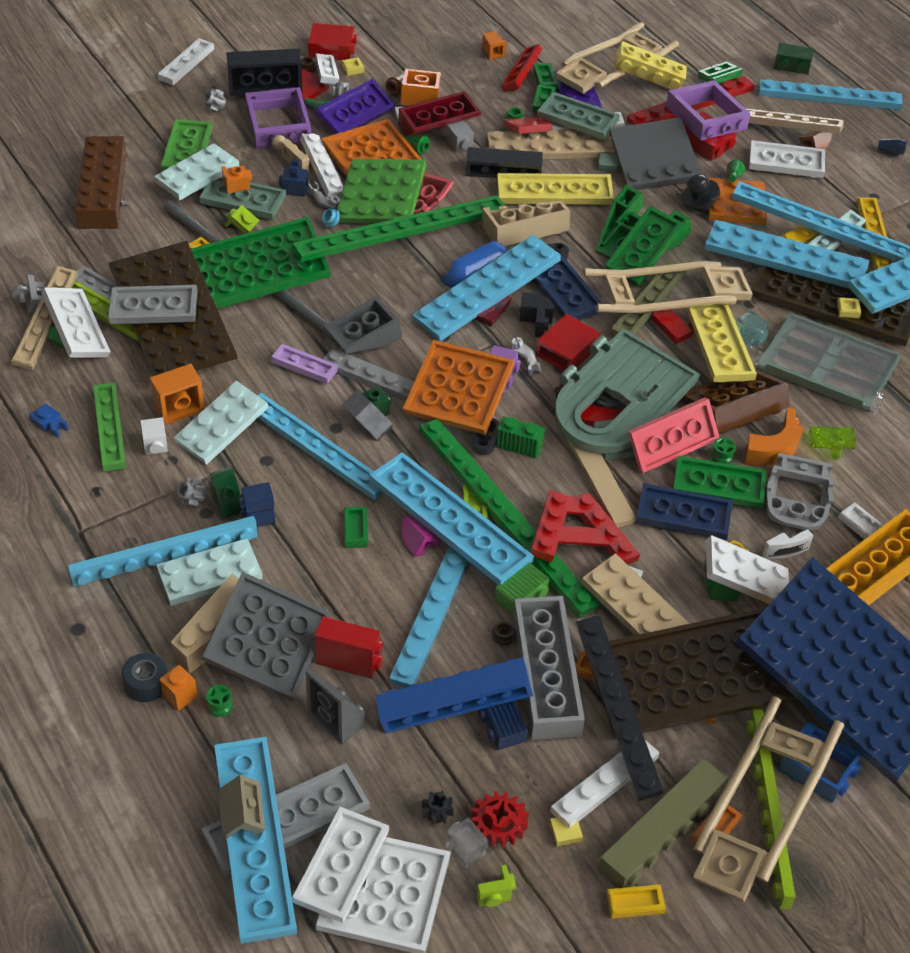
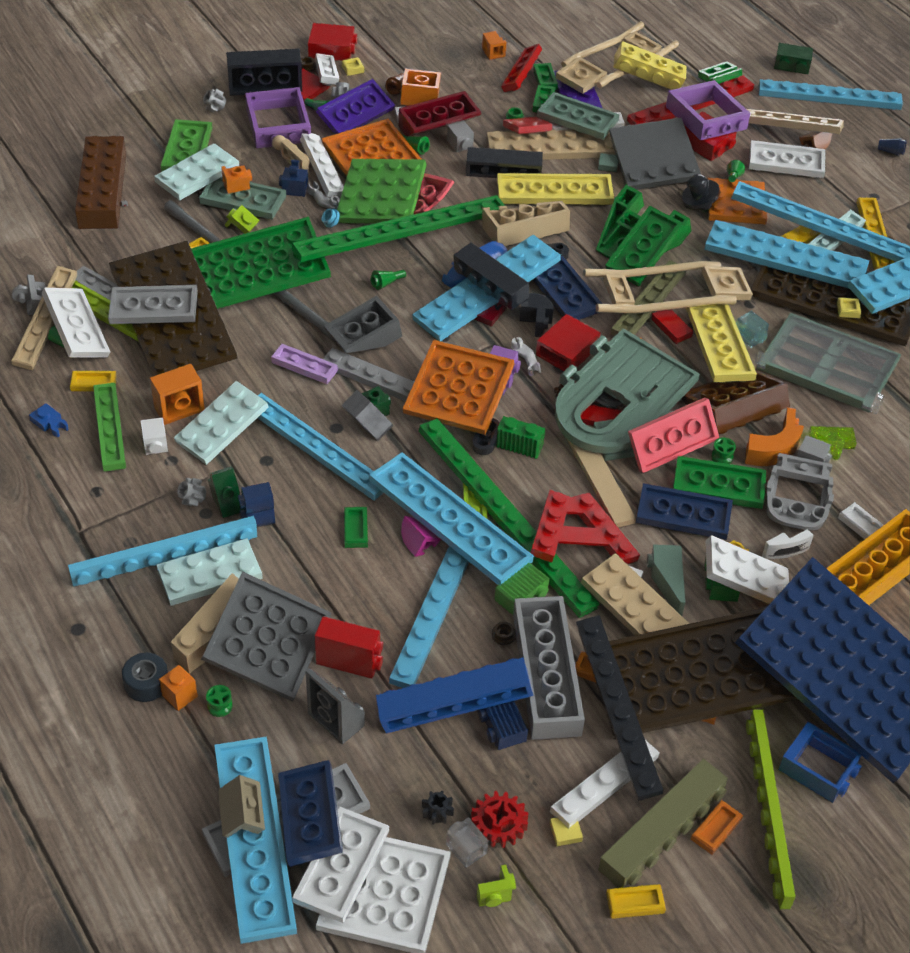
white plate [158,38,214,85] -> none
tan plate [693,696,844,902] -> none
none -> yellow tile [70,371,117,392]
none -> dark blue plate [278,760,343,866]
none -> green cone [370,270,407,290]
none -> black brick [453,242,529,310]
none -> sand green slope [647,544,685,616]
none -> light grey brick [797,435,832,463]

